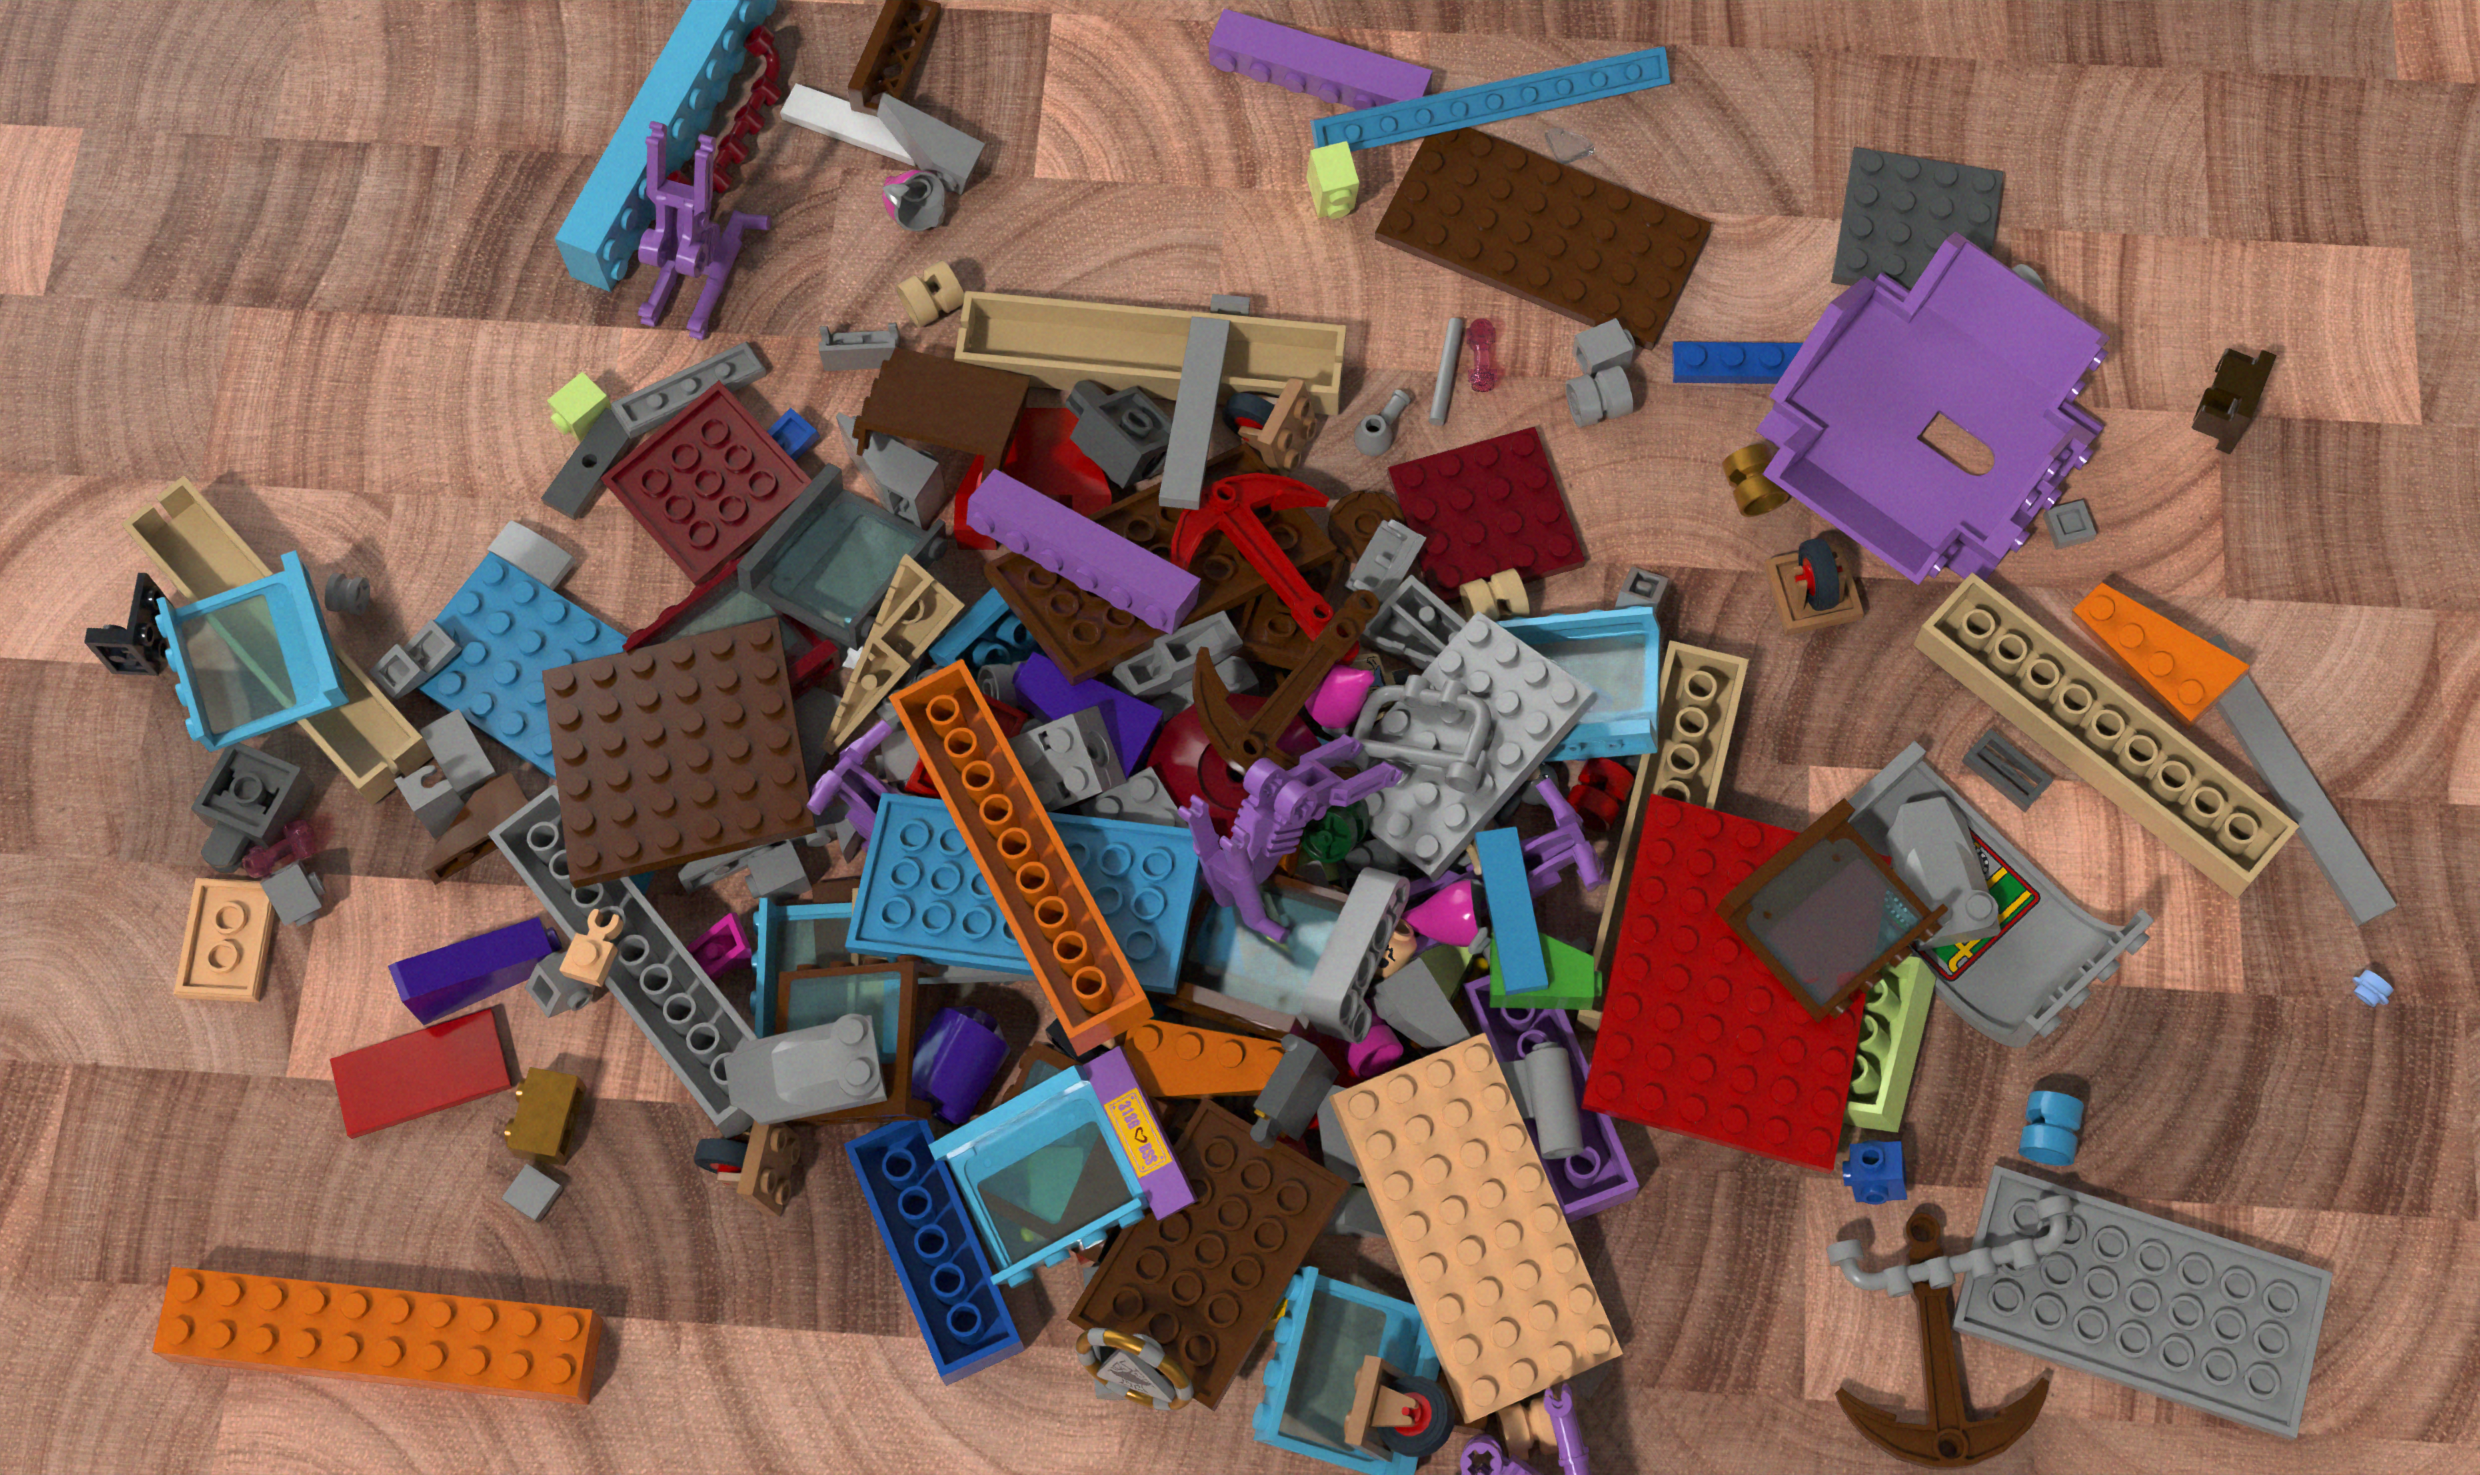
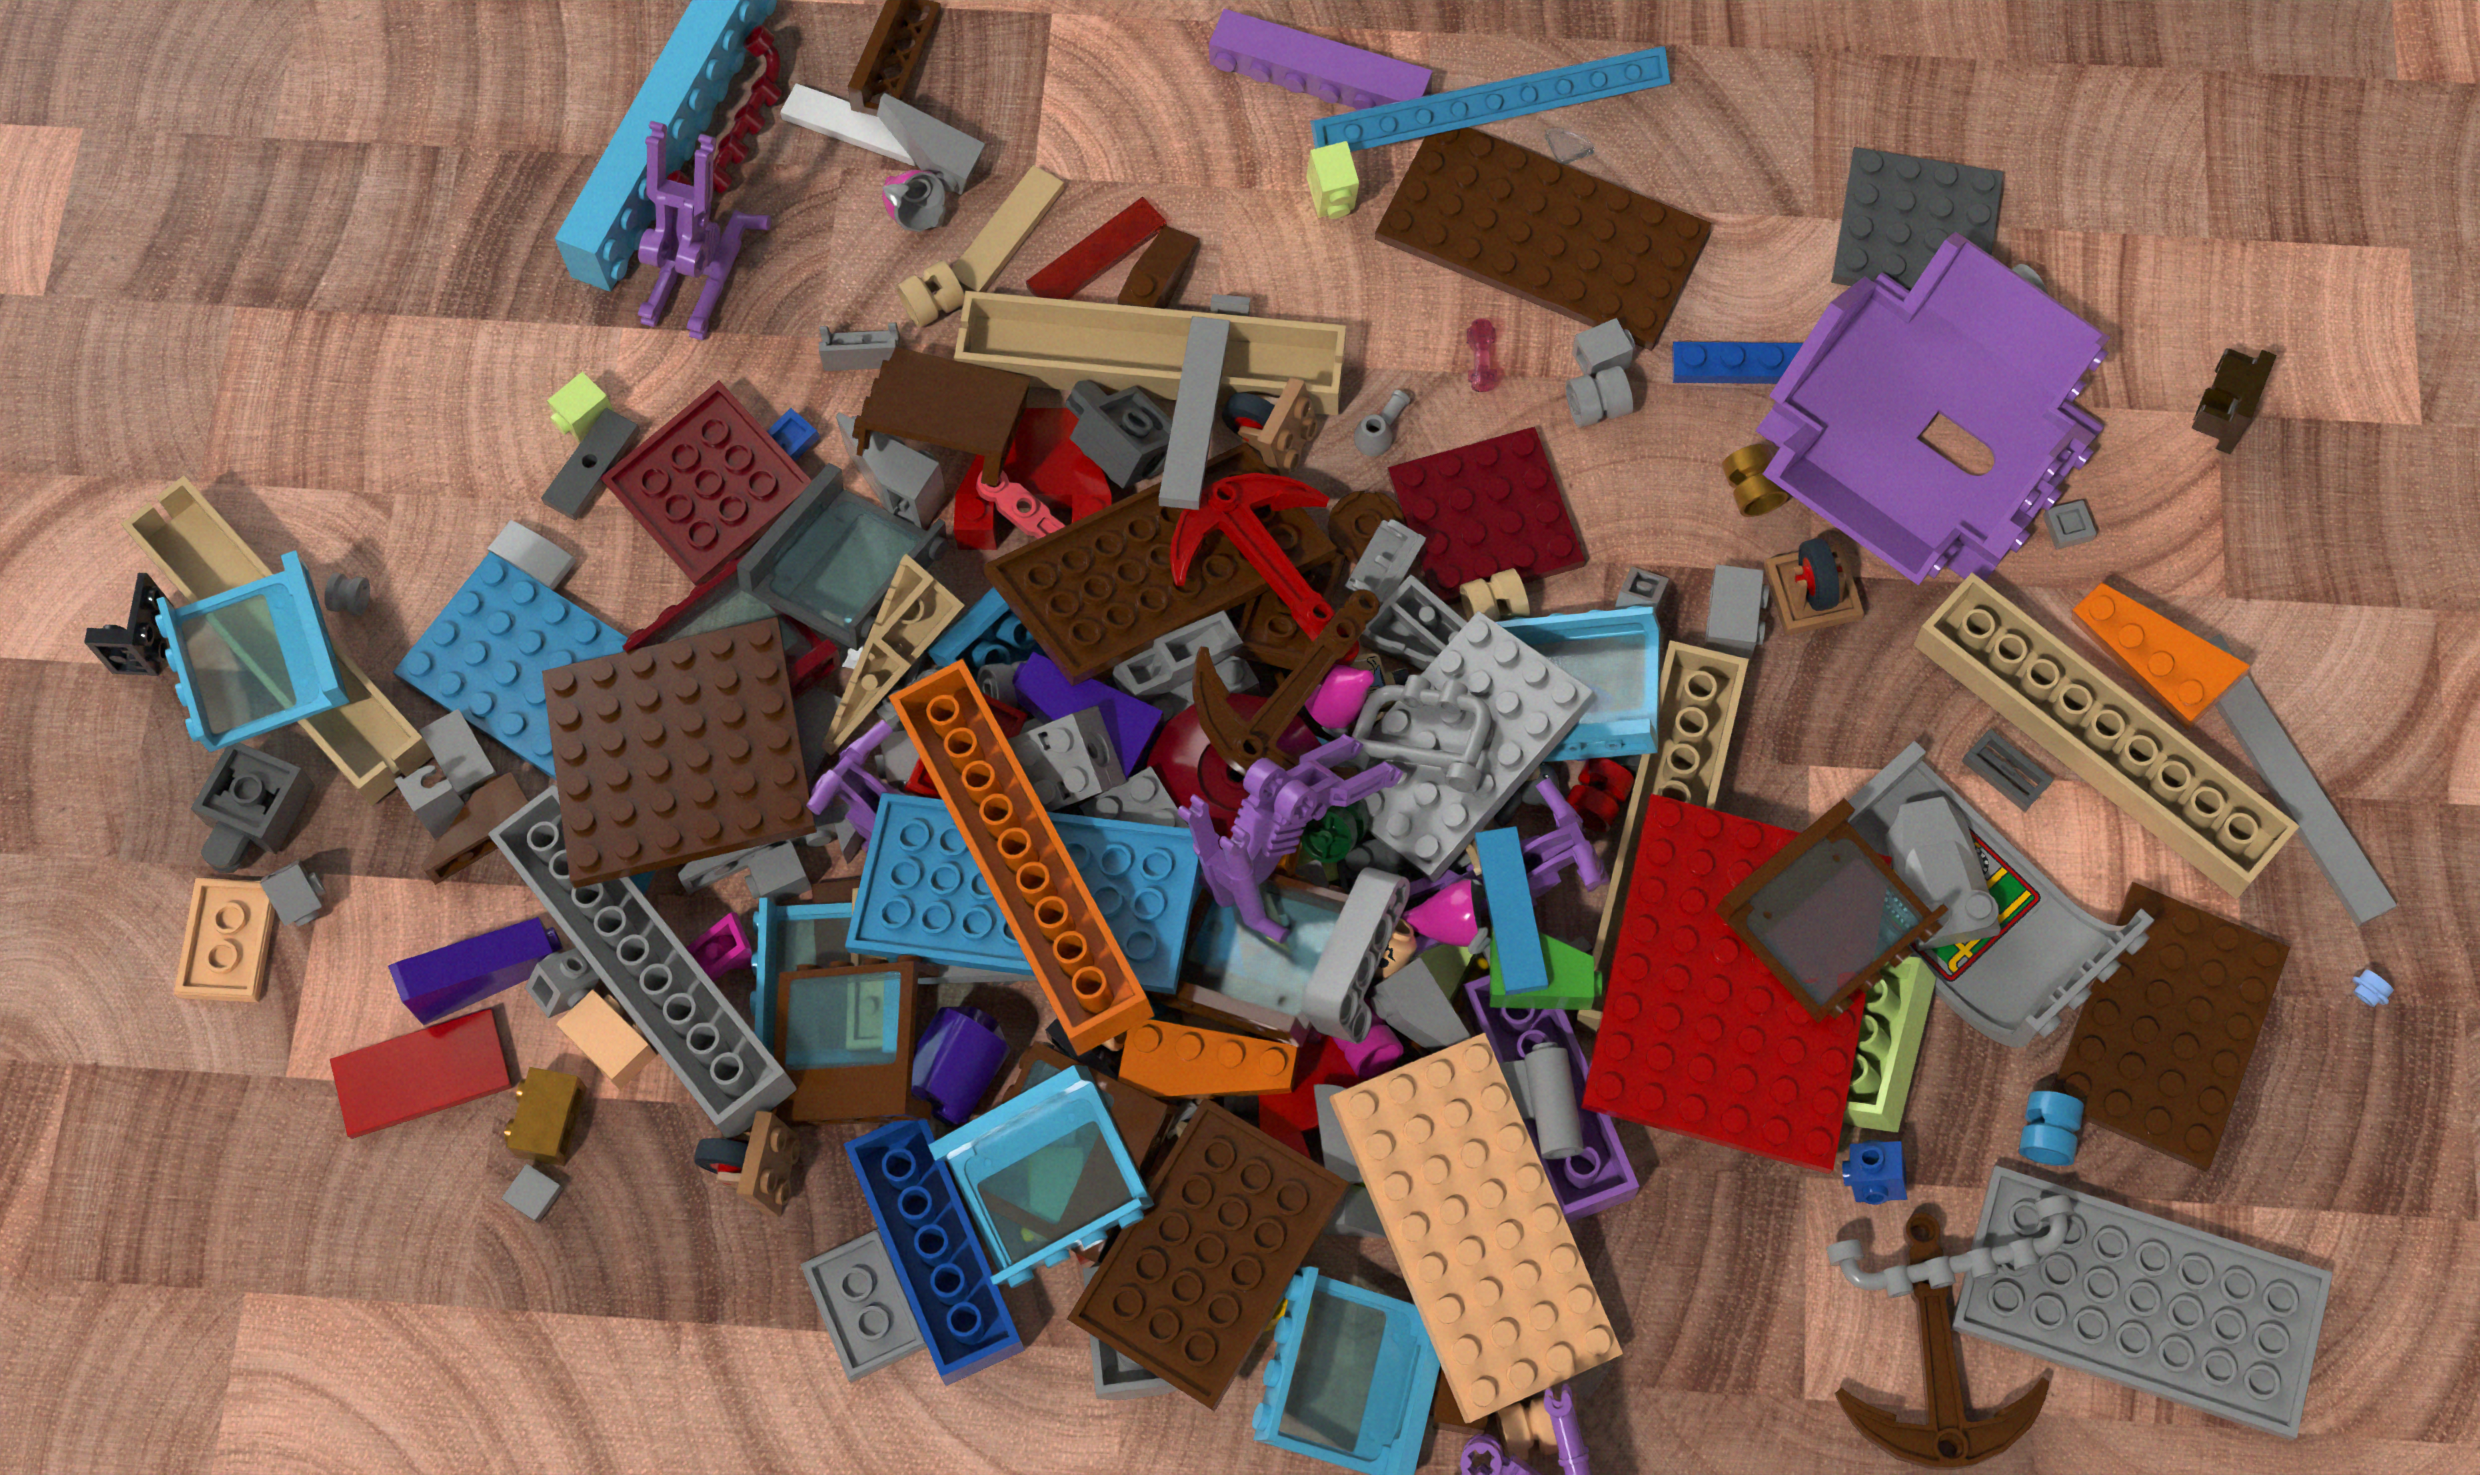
orange brick [152,1267,603,1405] -> none
clear pink bar [242,819,317,878] -> none
light grey slope [369,619,463,700] -> none
light nougat plate [559,909,623,987] -> none
light grey tile [611,341,766,439] -> none
light grey slope [724,1014,887,1126] -> none
medium lavender brick [966,469,1201,635] -> none
piece [1075,1328,1194,1411] -> none
medium lavender tile [1083,1046,1199,1221] -> none
dark grey piece [1250,1034,1340,1149] -> none
plate [1344,1355,1455,1463] -> none
light grey bar [1429,318,1463,426] -> none
none -> light nougat brick [556,989,657,1090]
none -> light grey tile [800,1229,928,1383]
none -> tan tile [951,165,1065,292]
none -> clear red tile [1026,196,1167,300]
none -> reddish brown slope [1117,226,1200,309]
none -> light grey brick [1704,564,1769,658]
none -> reddish brown plate [2050,882,2291,1172]

